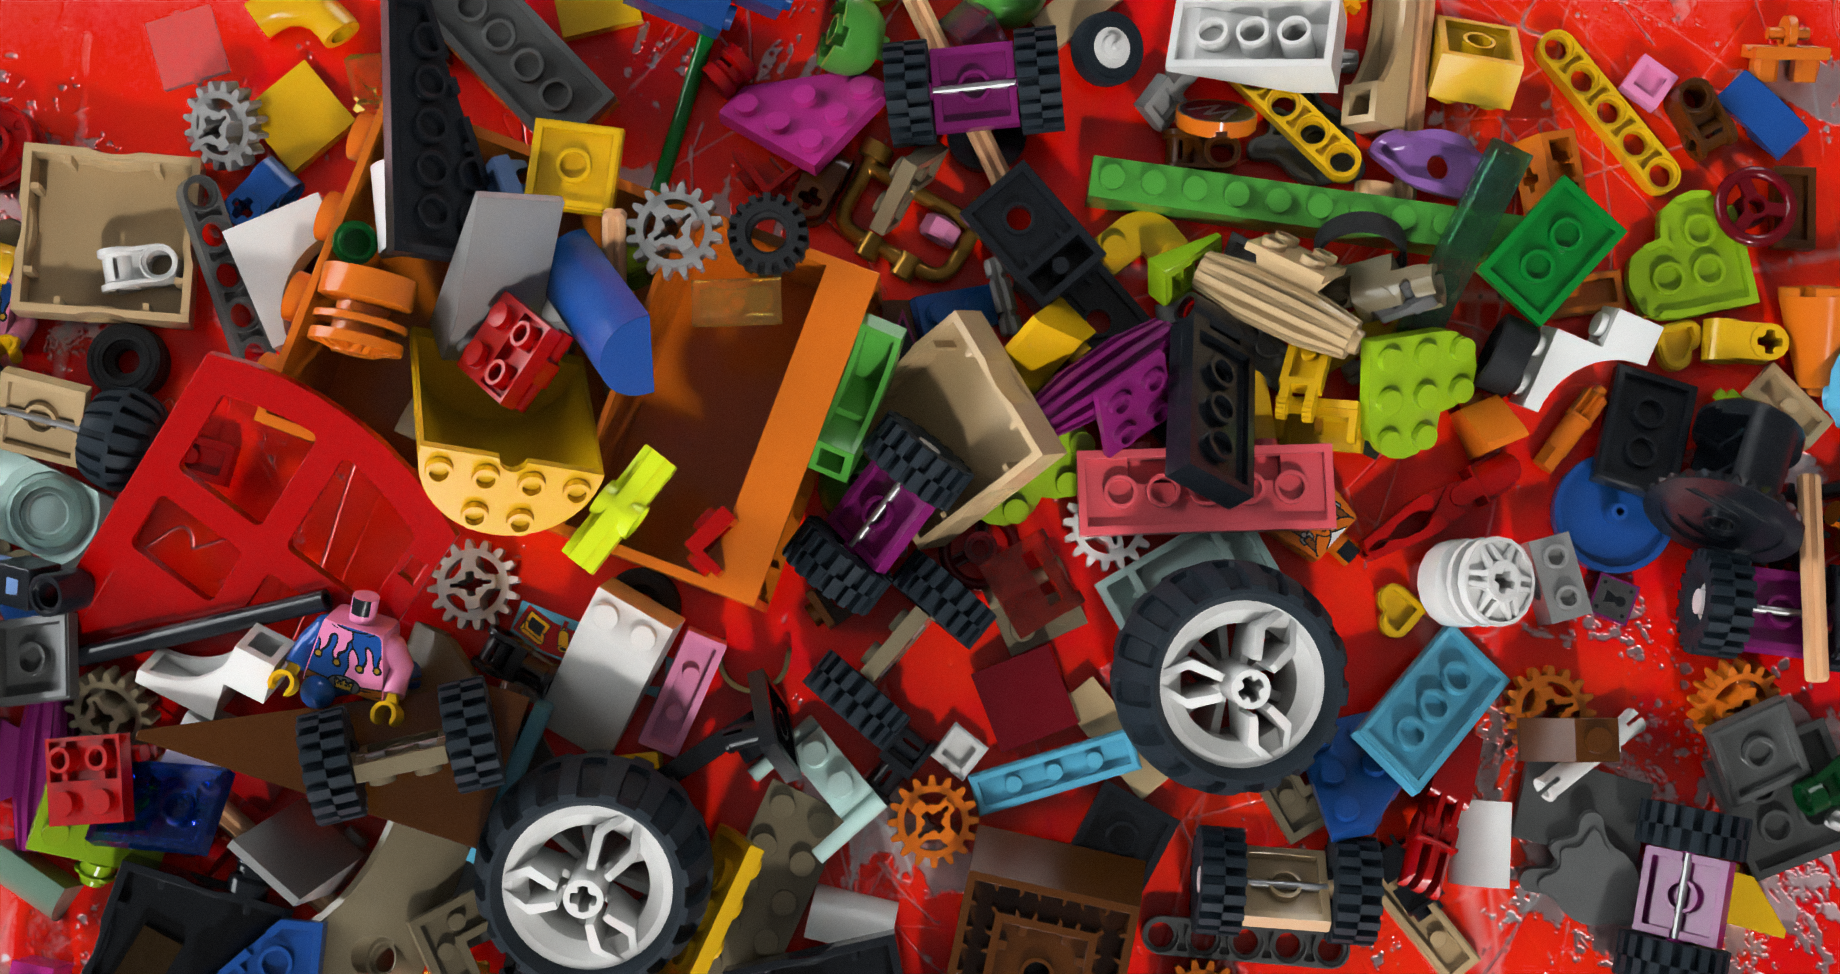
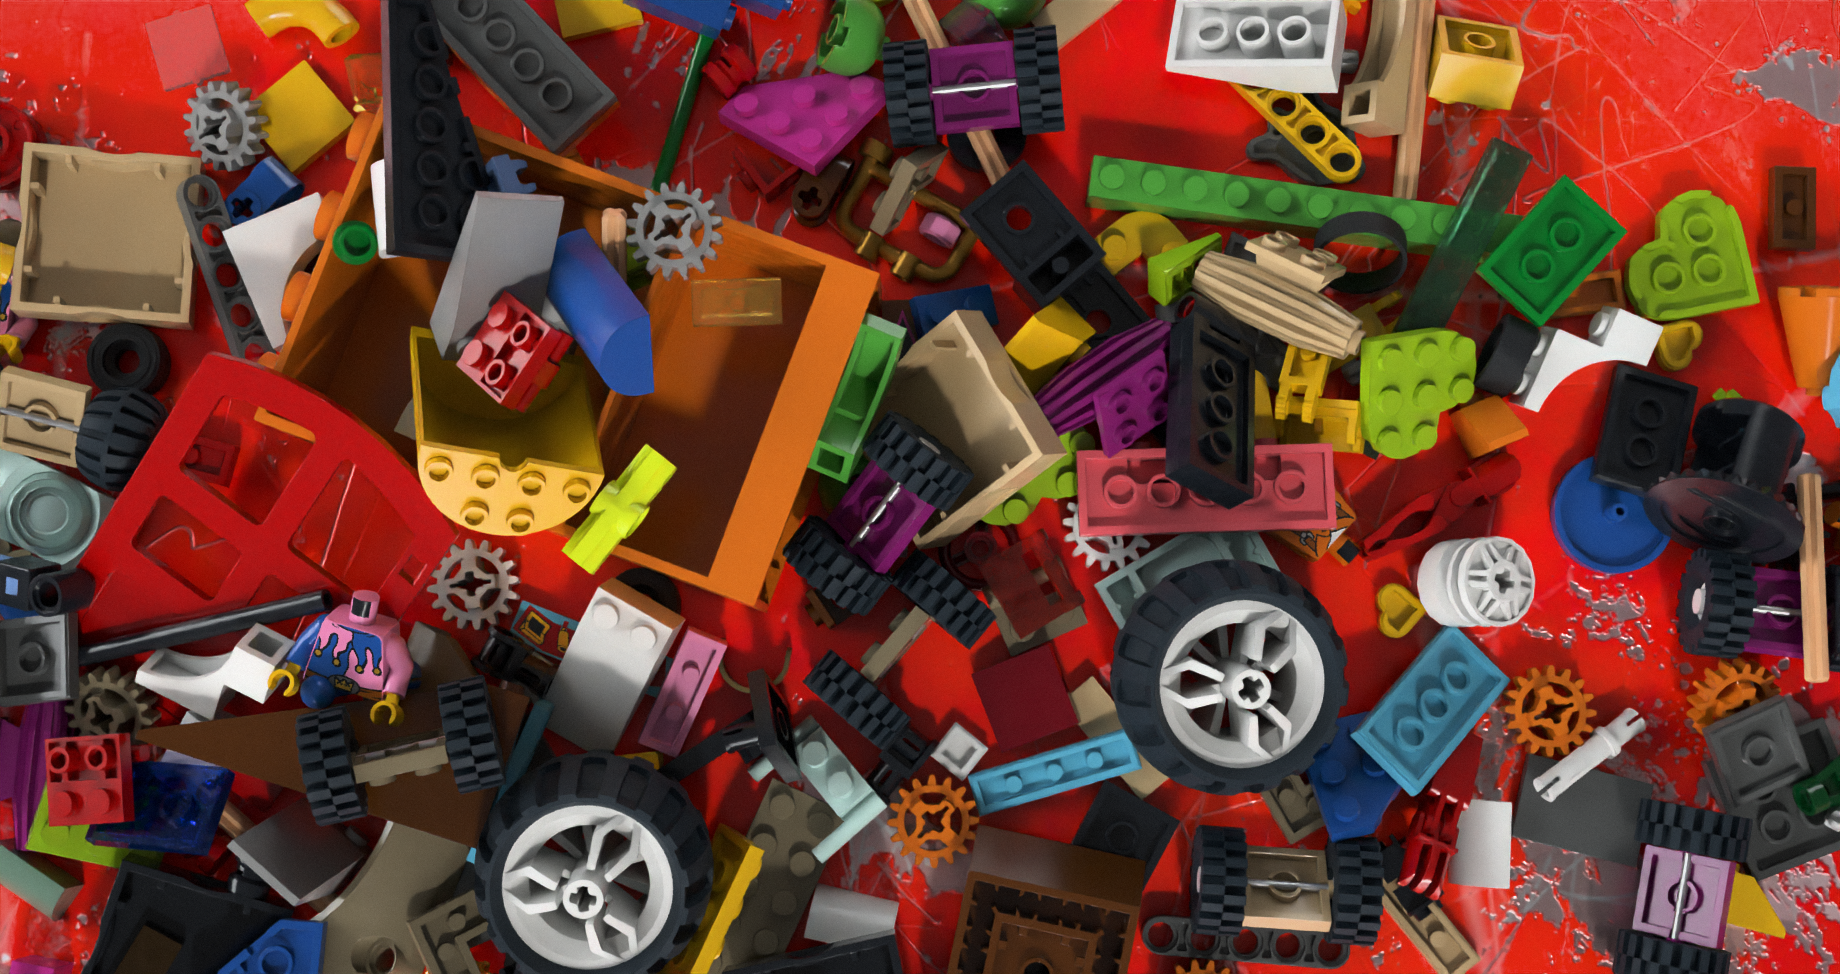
lime plate [74,861,117,888] -> none
white piece [96,243,184,295] -> none
orange wheel [307,261,419,360] -> none
yellow tile [524,117,626,217] -> none
red bracket [684,505,739,578] -> none
black tyre [727,192,810,279] -> none
light grey axle [983,257,1022,337] -> none
black wheel [1071,11,1144,87] -> none
light grey plate [1133,68,1198,133] -> none
reddish brown piece [1162,128,1241,174] -> none
tile [1175,99,1258,139] -> none
dark tan plate [1319,253,1447,324] -> none
light nougat tile [1354,180,1396,197] -> none
medium lavender piece [1367,129,1503,200] -> none
orange brick [1510,128,1588,216] -> none
reddish brown slope [1517,717,1620,762] -> none
dark grey tile [1517,809,1639,926] -> none
light grey brick [1518,531,1593,626] -> none
orange piece [1532,384,1608,474] -> none
yellow beam [1534,29,1681,197] -> none
tile [1588,572,1641,627] -> none
bright pink plate [1617,53,1679,113] -> none
reddish brown piece [1664,77,1738,162] -> none
yellow piece [1700,318,1789,365] -> none
dark red piece [1713,166,1797,247] -> none
blue slope [1717,69,1809,161] -> none
orange hips [1741,15,1831,83] -> none
tan plate [1741,362,1834,451] -> none

